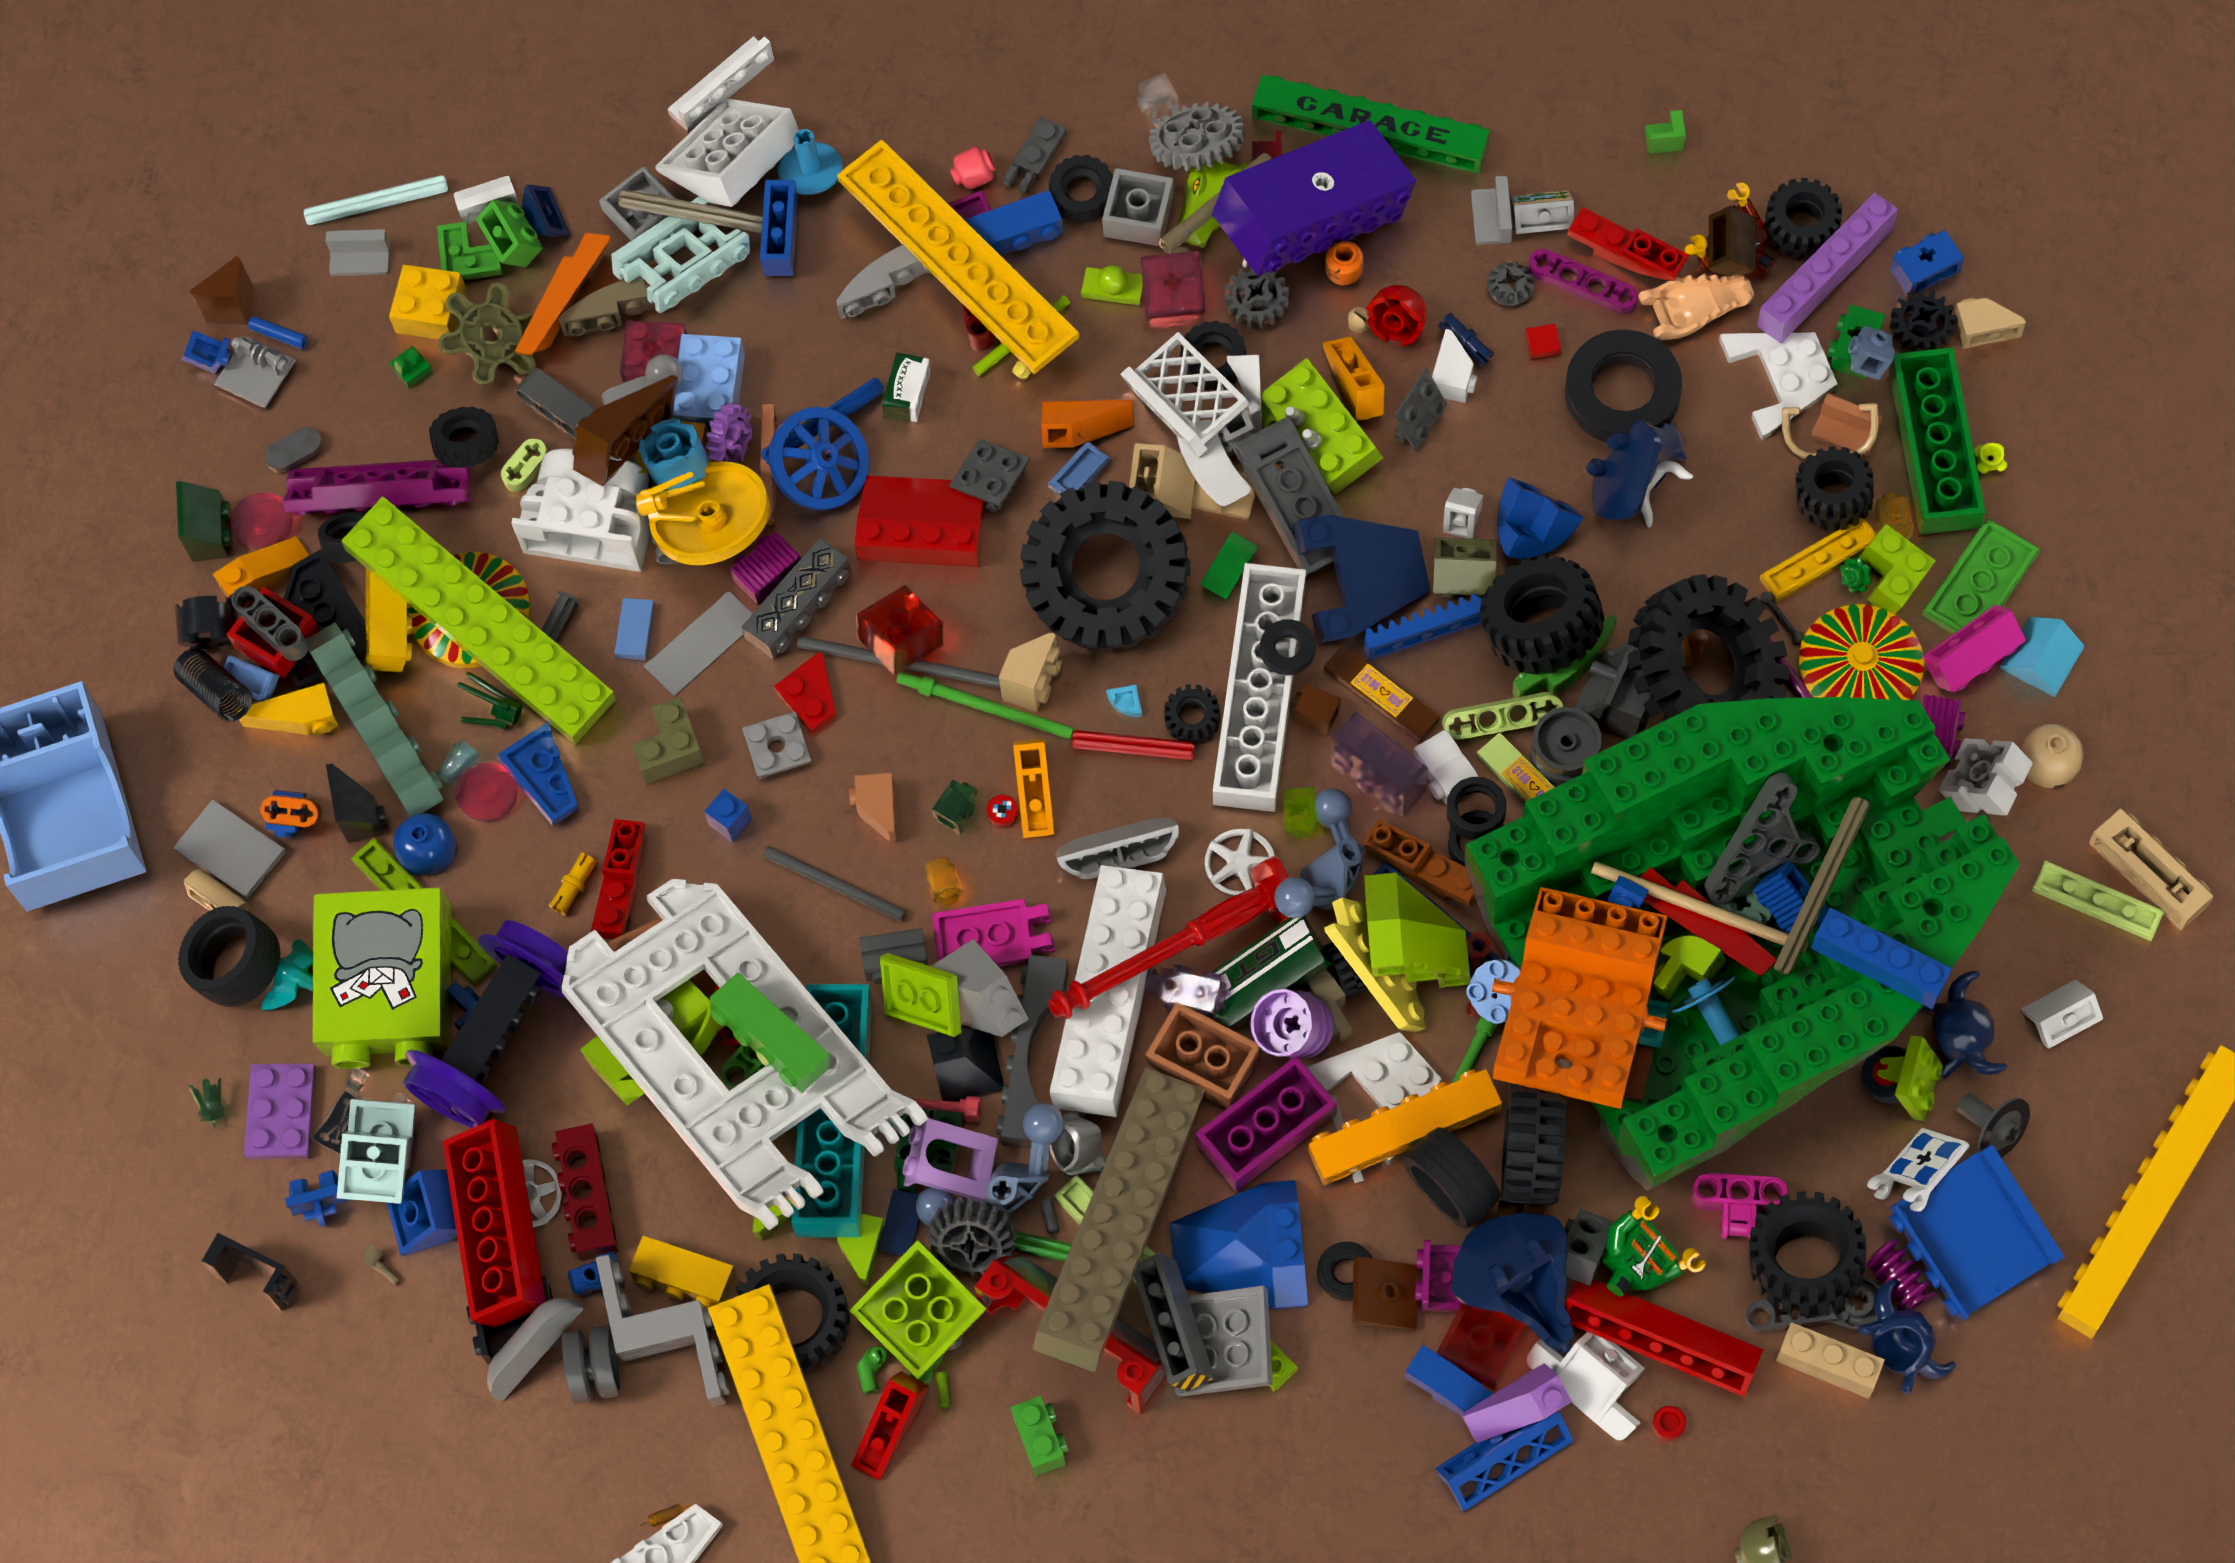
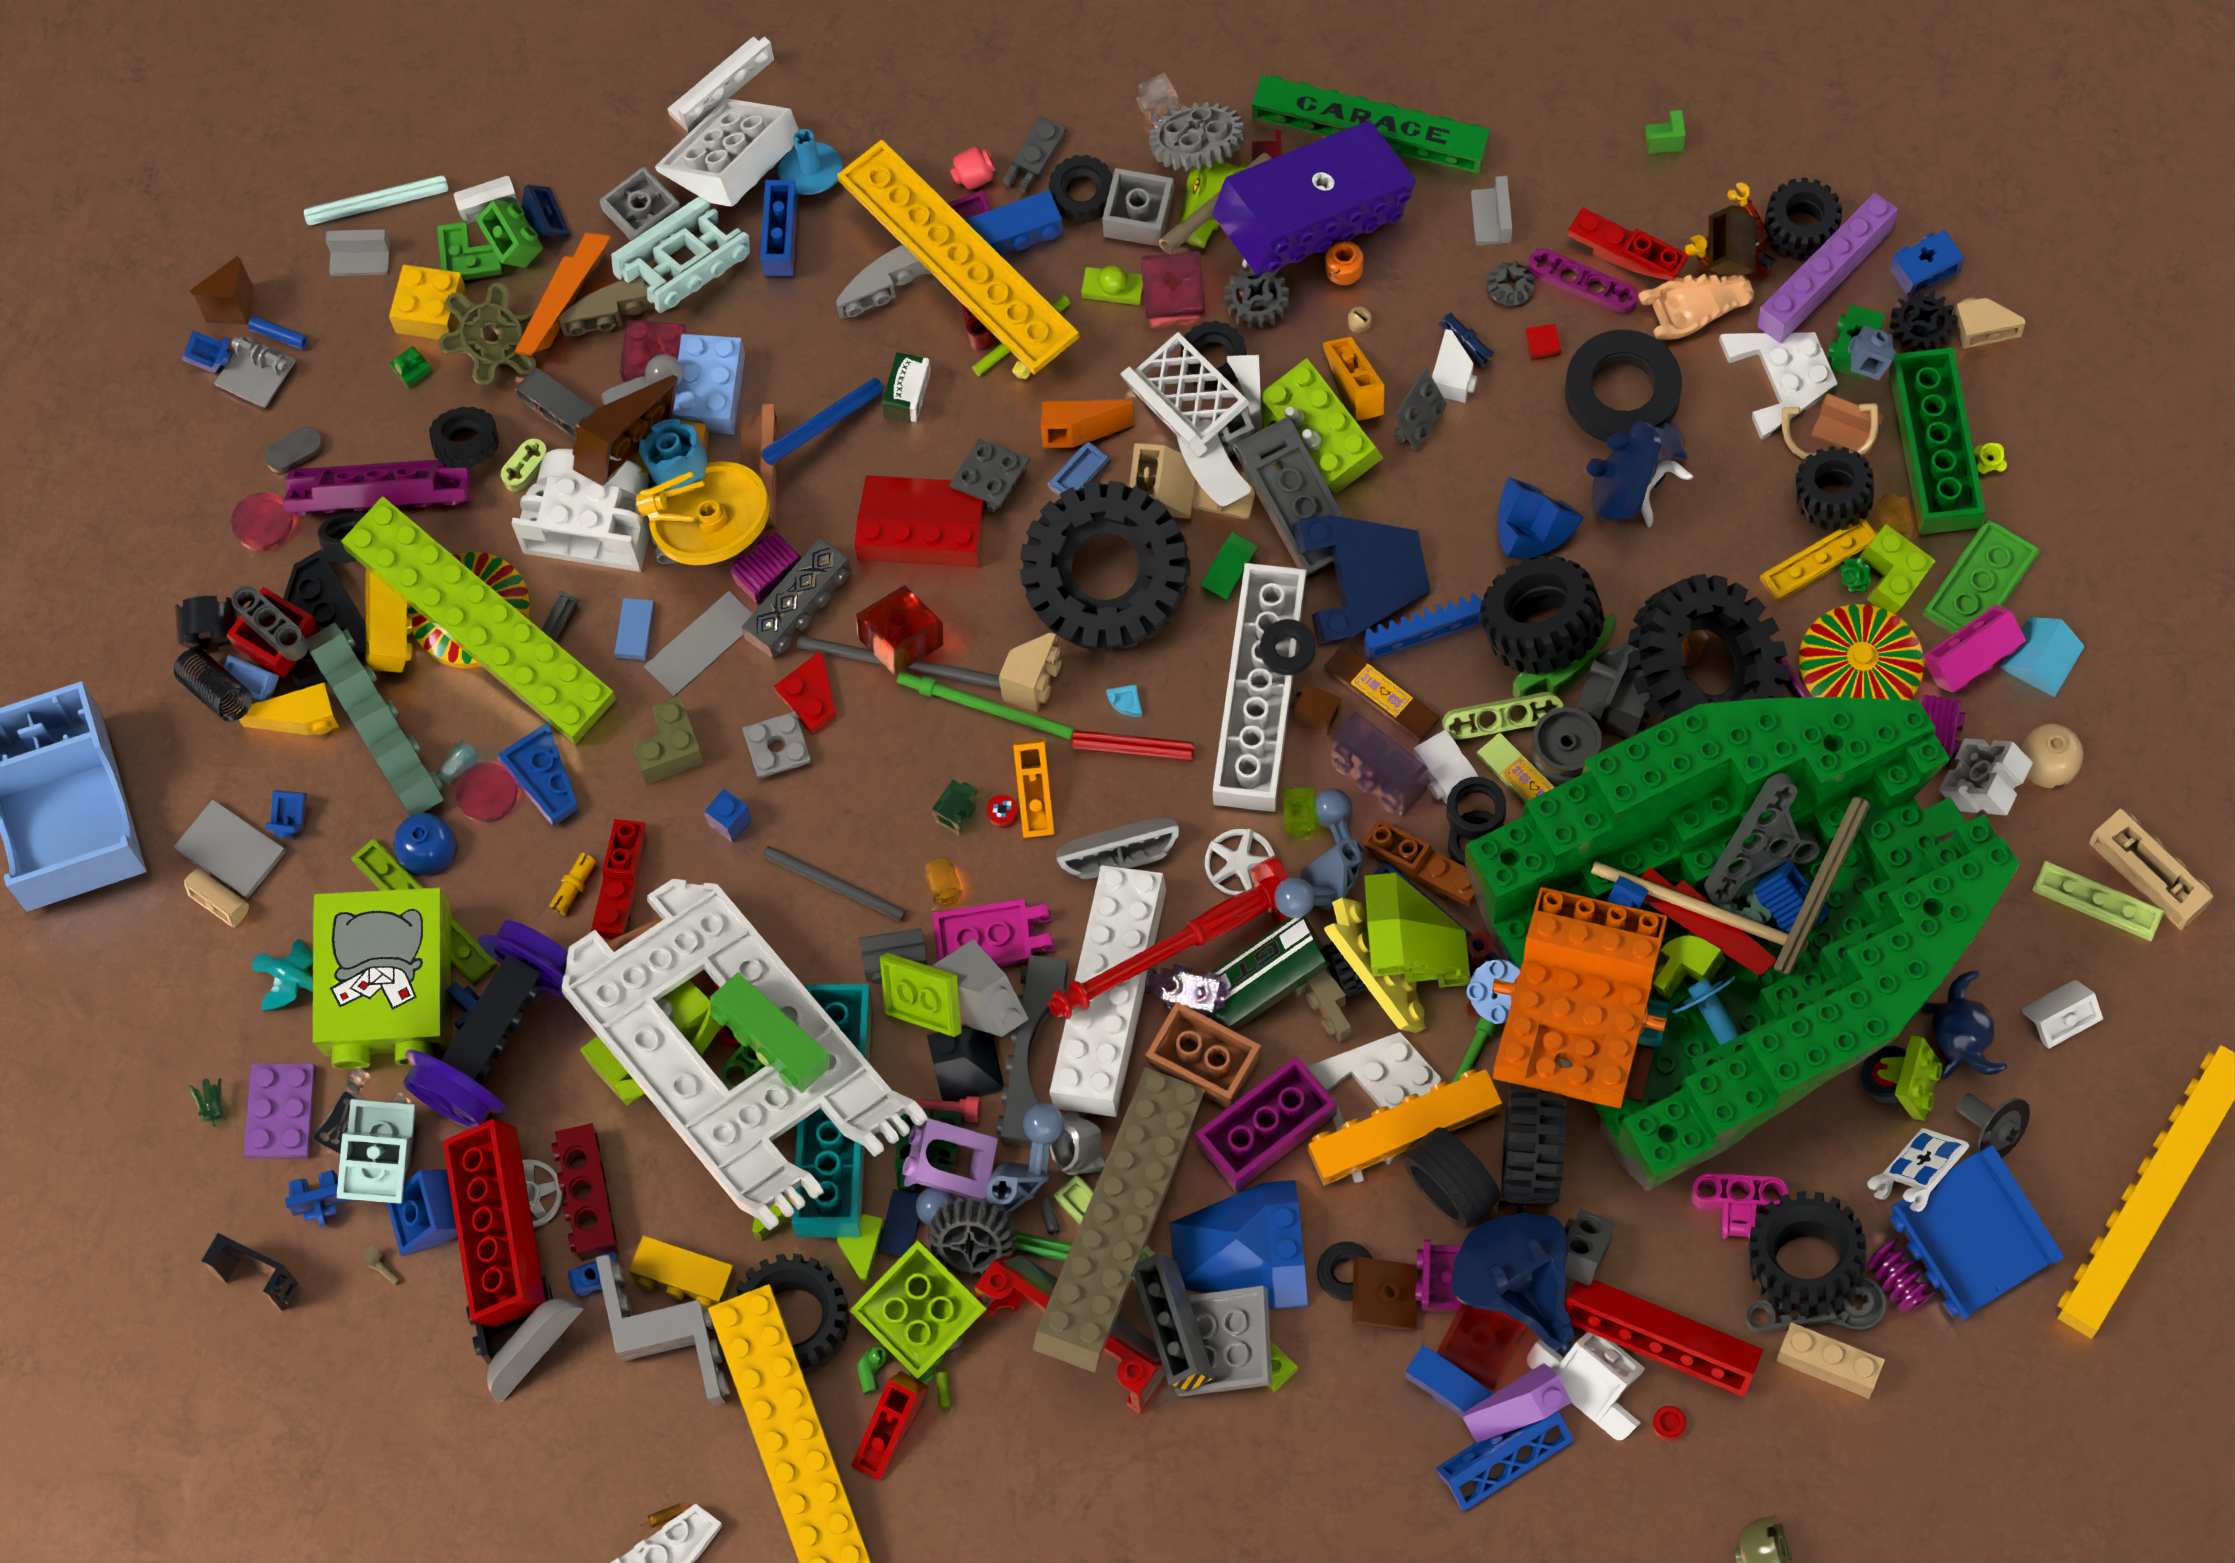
dark green slope [176,481,233,562] -> none
black tyre [178,906,281,1007] -> none
light orange slope [213,536,309,606] -> none
orange beam [260,795,322,827] -> none
black slope [326,763,388,843] -> none
dark green plant [457,672,523,730] -> none
dark grey wheel [562,1325,621,1404] -> none
dark tan axle [618,189,763,233] -> none
medium lavender gear [706,403,753,463] -> none
blue wheel [769,407,869,511] -> none
nougat slope [849,773,897,842] -> none
bright green brick [1010,1395,1069,1477] -> none
black tyre [1164,684,1220,744] -> none
medium lavender wheel [1251,989,1334,1059] -> none
red cylinder [1367,284,1428,346] -> none
olive slope [1433,537,1496,599] -> none
white slope [1443,488,1483,539] -> none
light grey panel [1510,190,1575,234] -> none
green torso [1602,1196,1706,1296] -> none
dark grey hinge [1760,591,1804,643] -> none
blue brick [1811,908,1952,1009] -> none
dark blue piece [1858,1279,1956,1394] -> none

